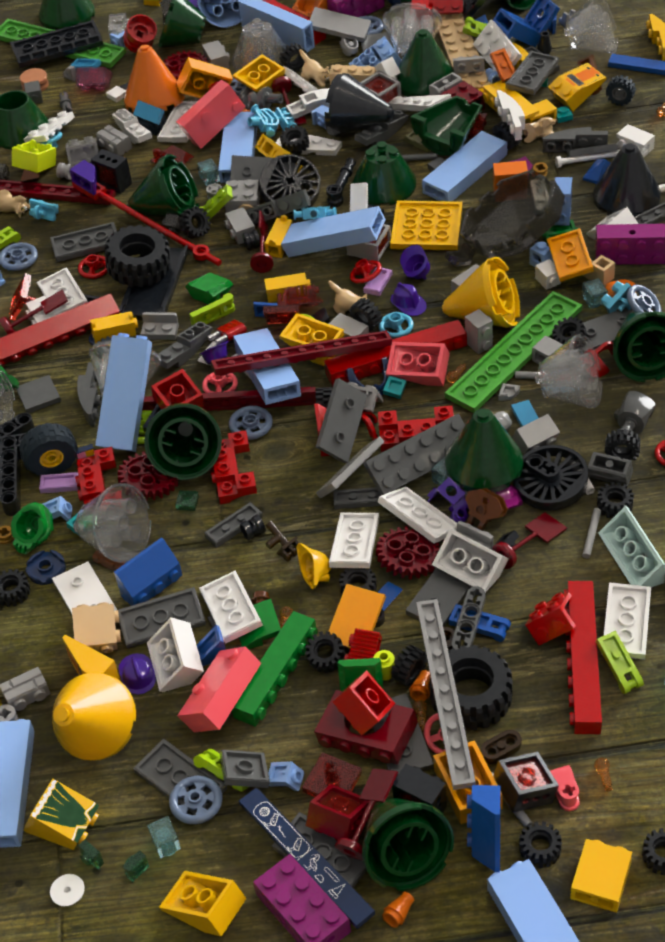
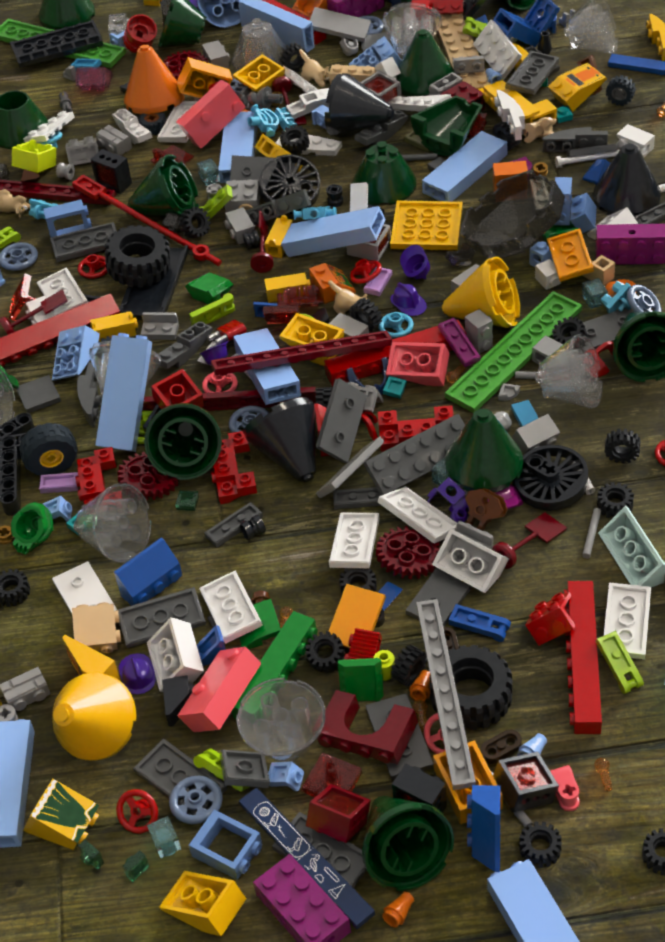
nougat head [20,68,49,91] -> none
dark grey brick [23,80,43,104] -> none
dark blue tile [26,550,66,585] -> none
white piece [50,874,85,906] -> none
dark purple slope [70,160,97,195] -> none
tile [76,444,95,459] -> none
reddish brown axle [92,551,125,571] -> none
white tile [106,86,126,102] -> none
dark azure tile [133,100,165,125] -> none
dark brown arm [265,520,299,562] -> none
yellow hat [296,543,331,589] -> none
red brick [332,671,396,736] -> none
dark red piece [334,768,398,860] -> none
black pin [335,158,356,191] -> none
dark grey beam [452,586,486,650] -> none
orange plate [490,48,515,83] -> none
black plate [493,530,519,547] -> none
yellow brick [571,839,632,913] -> none
dark grey brick [588,452,633,487] -> none
dark grey piece [614,391,656,434] -> none
none -> medium blue window [43,199,92,237]
none -> light blue slope [52,325,100,381]
none -> red piece [116,789,158,834]
none -> black slope [162,675,194,727]
none -> medium blue window [189,809,262,880]
none -> clear cone [236,678,326,762]
none -> black cone [243,397,316,482]
none -> orange slope [309,263,356,304]
none -> magenta tile [438,318,481,367]
none -> light blue cone [517,733,547,765]
none -> medium blue brick [570,193,597,233]

